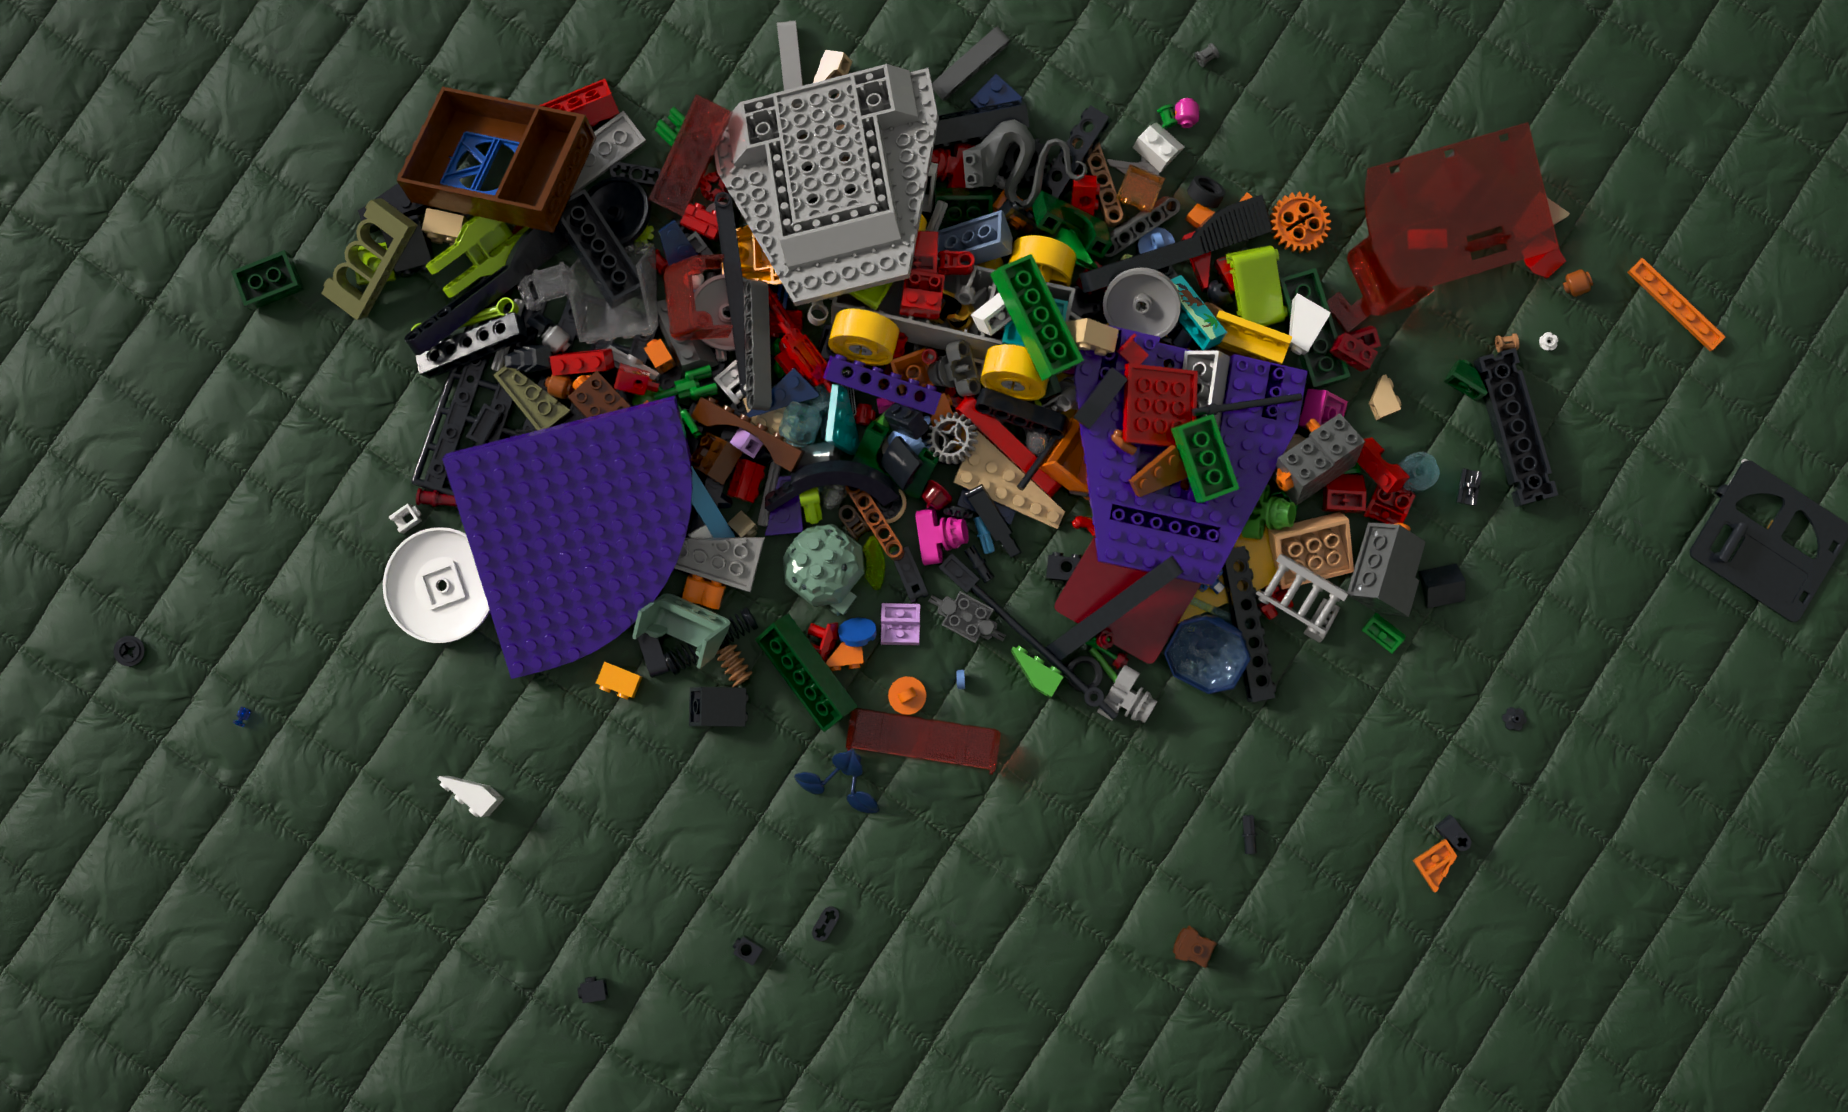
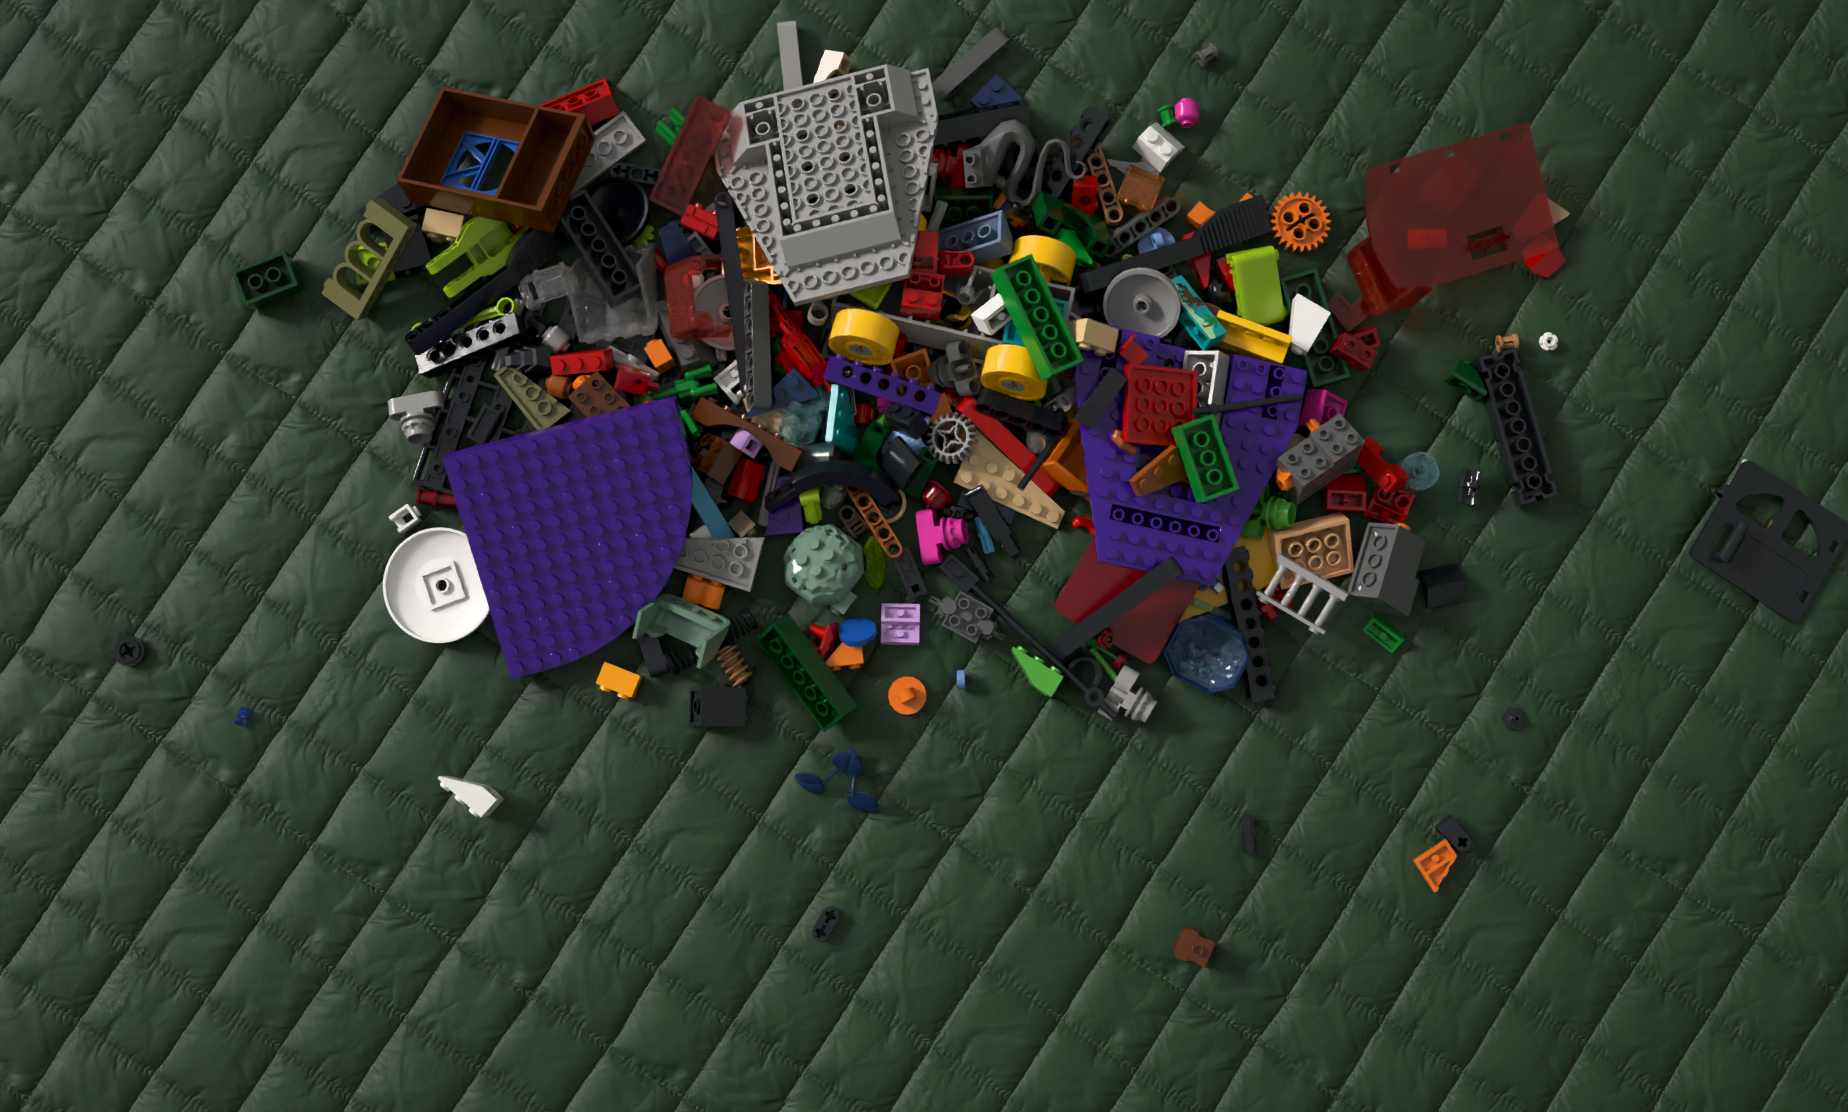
black brick [578,976,609,1003] -> none
red gear [700,171,729,202] -> none
black brick [733,935,764,966] -> none
clear red piece [846,708,1001,775] -> none
red hinge [921,349,941,364] -> none
black brick [1045,552,1083,582] -> none
black tyre [1187,175,1226,209] -> none
light grey slope [1304,598,1340,643] -> none
tan slope [1369,374,1401,421] -> none
dark orange head [1563,269,1593,297] -> none
orange plate [1627,258,1725,351] -> none
none -> light grey beam [388,391,444,445]

